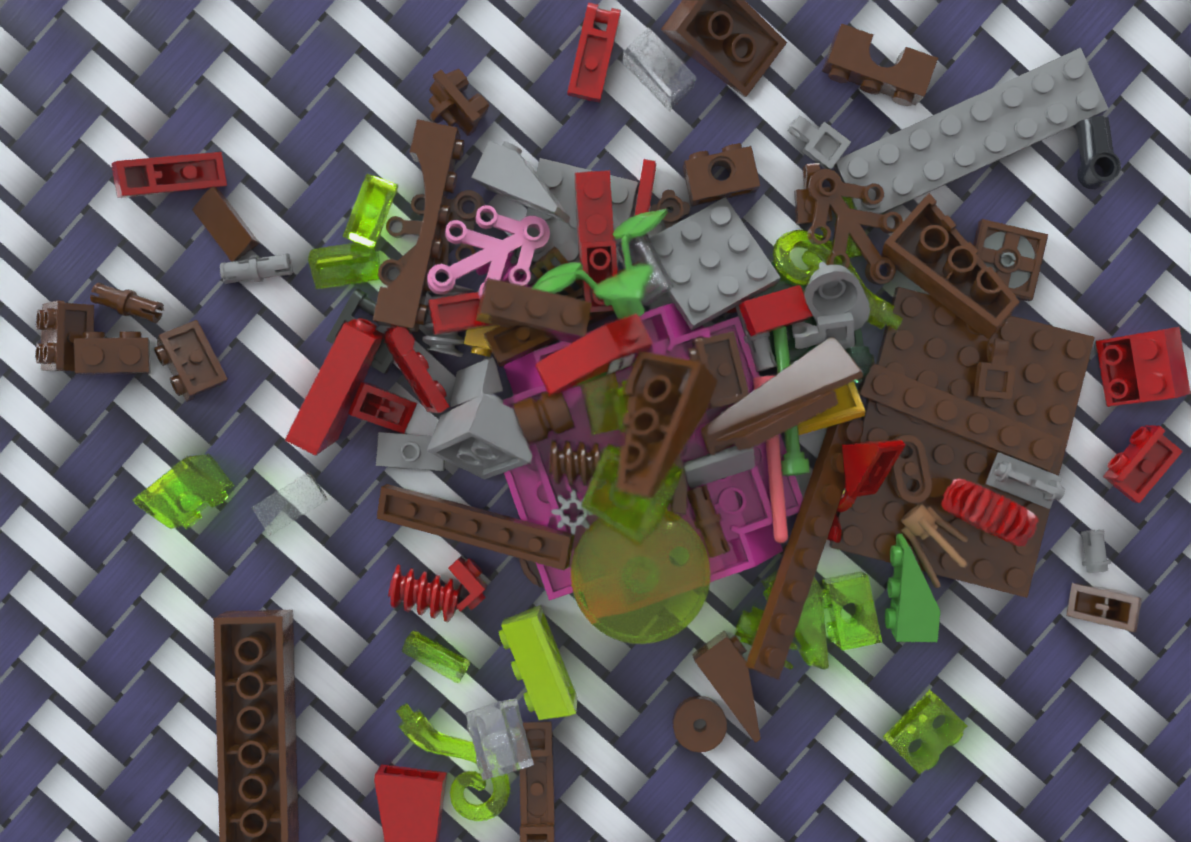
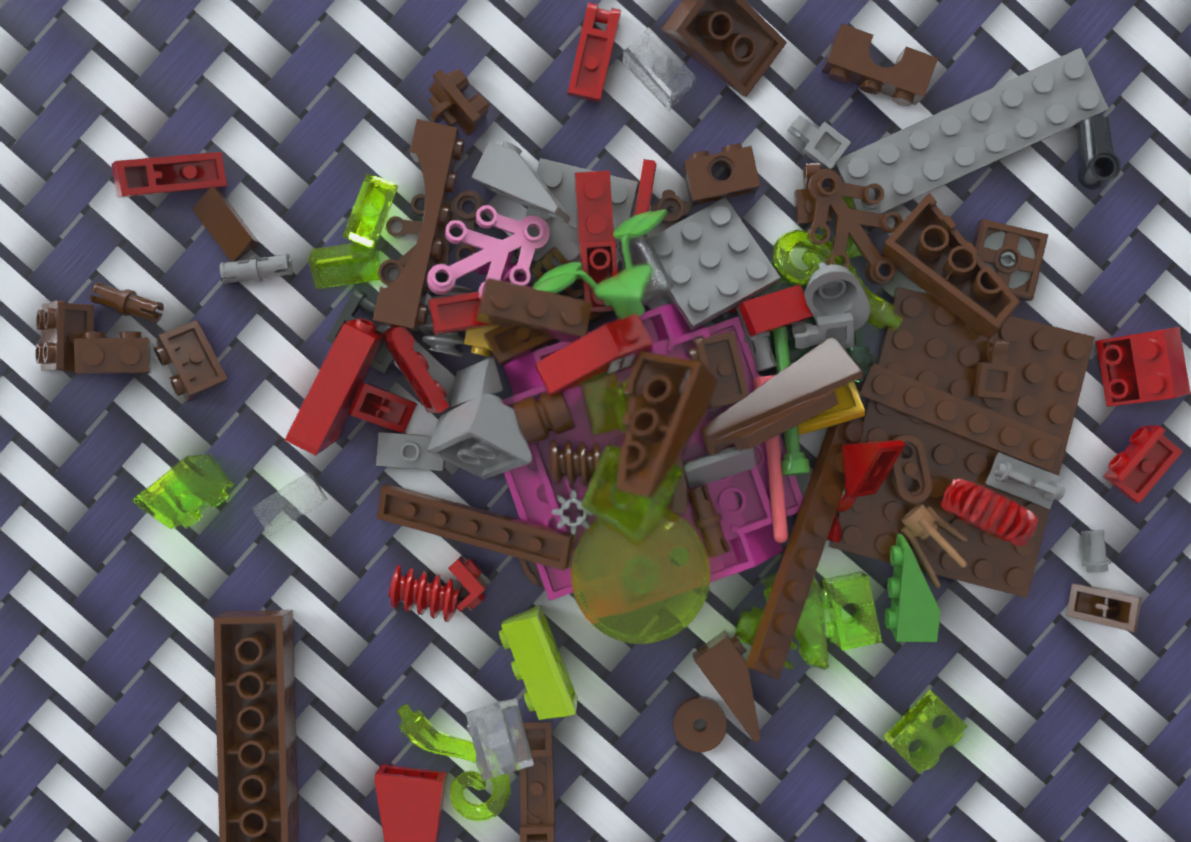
clear neon green slope [402,630,470,683] -> none

